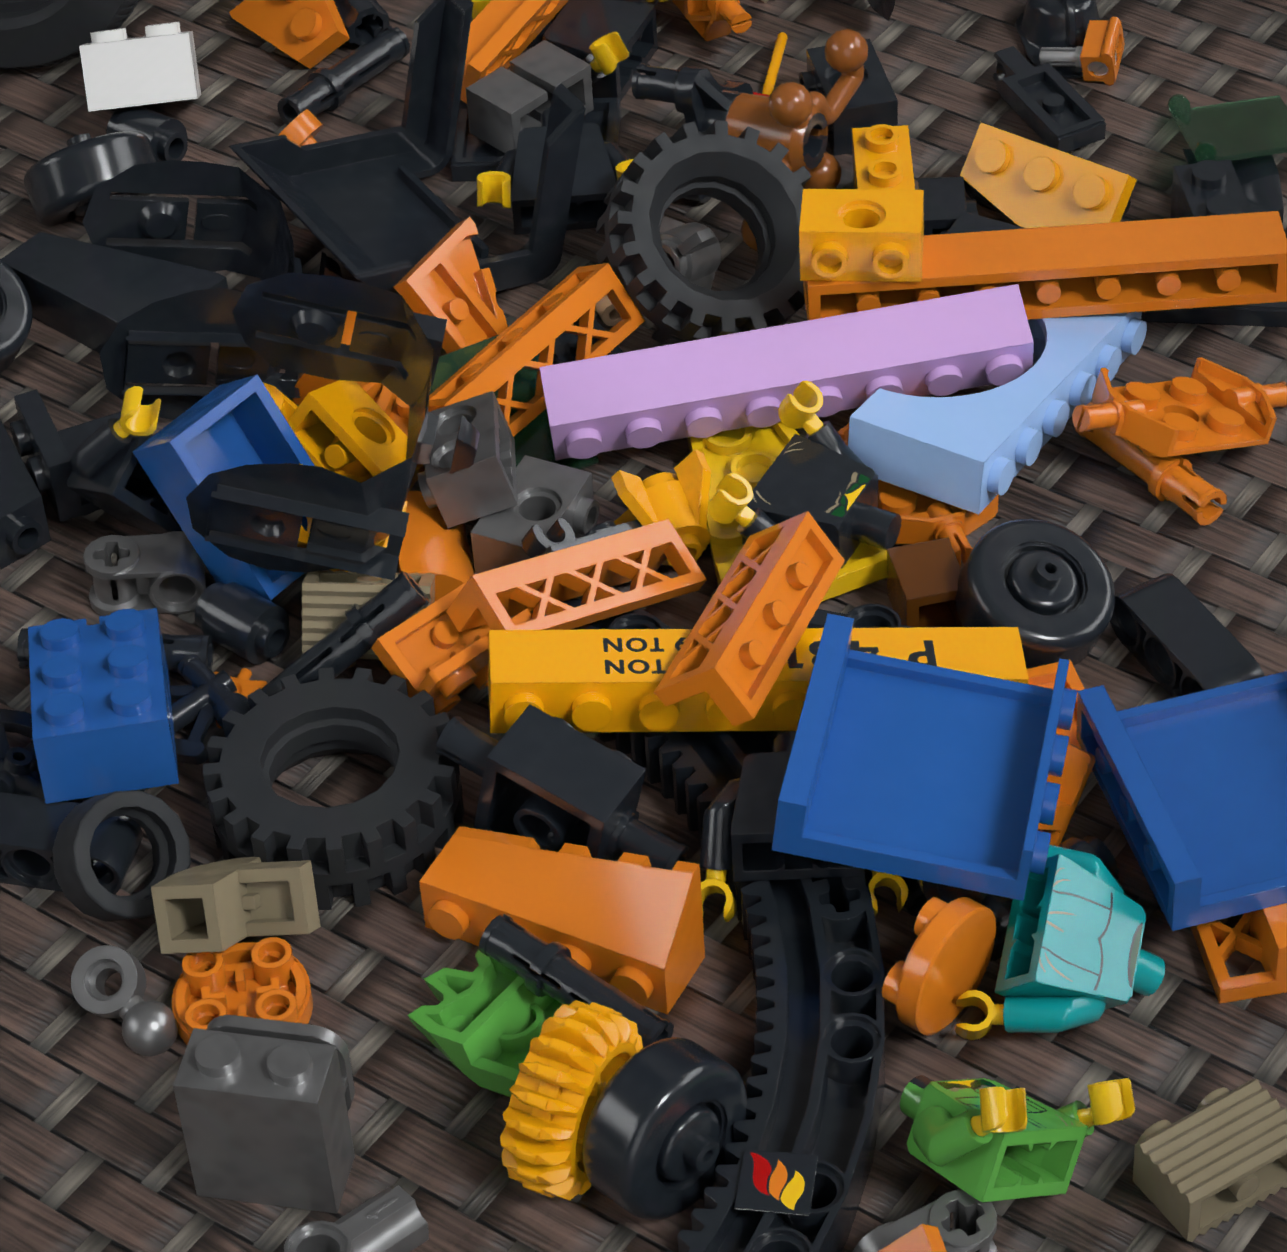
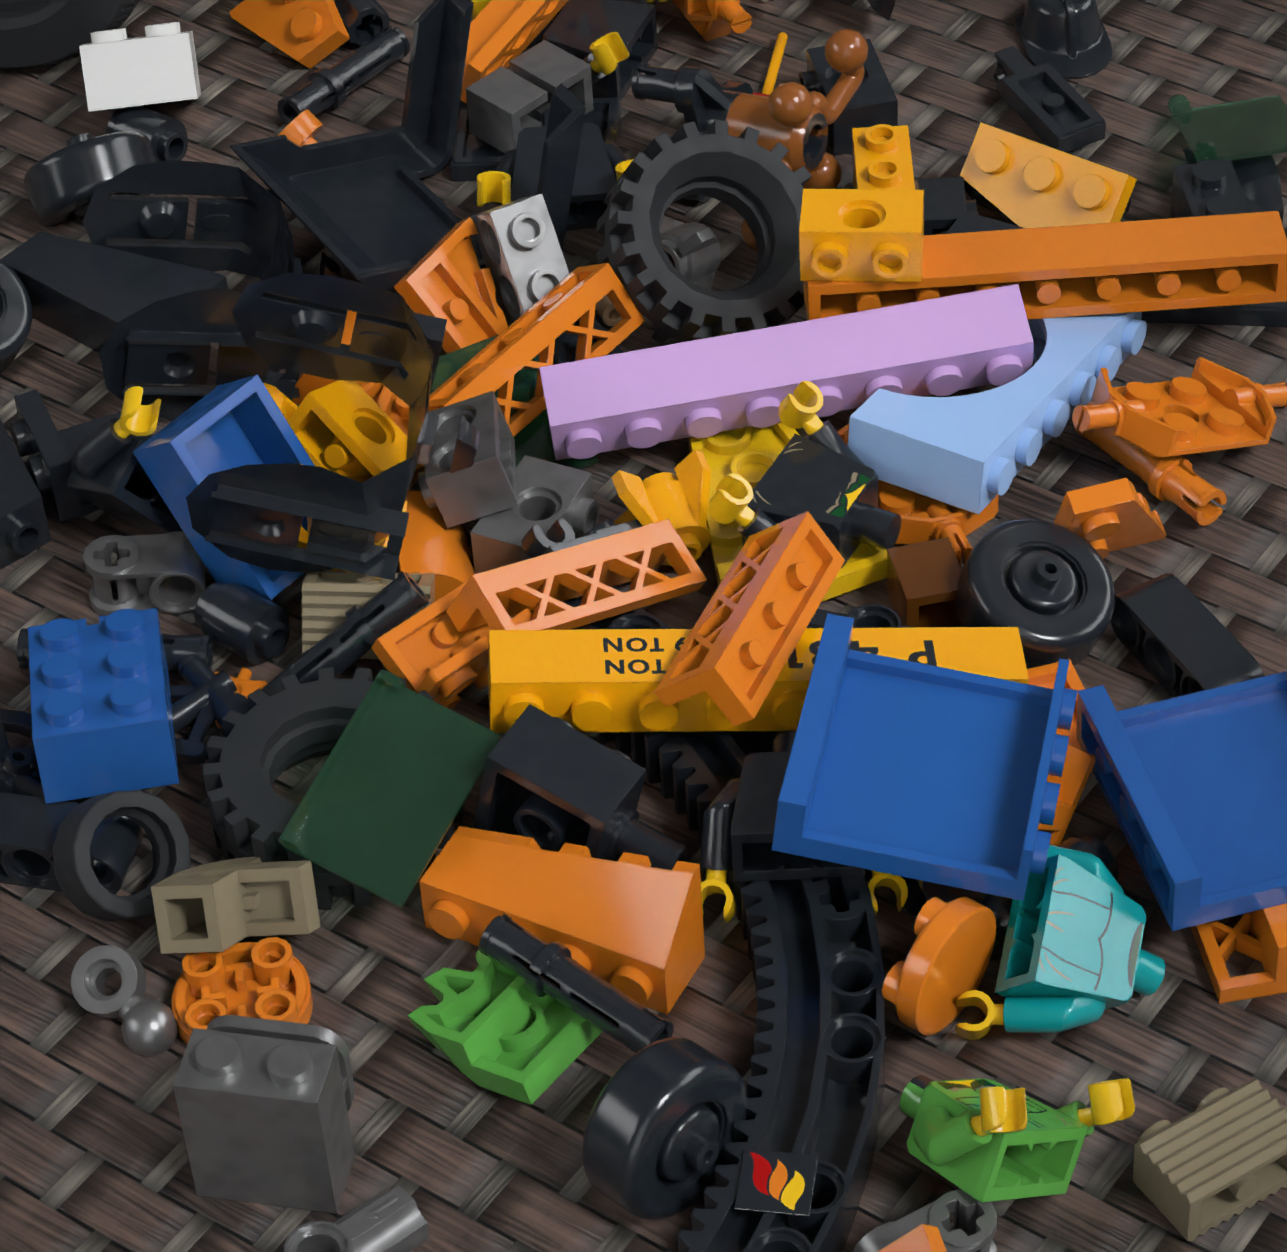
light orange gear [500,1000,643,1201] -> none
orange piece [1039,16,1125,86] -> none
none -> clear green piece [278,670,502,908]
none -> flat silver brick [470,194,570,326]
none -> orange wing [1053,478,1166,558]

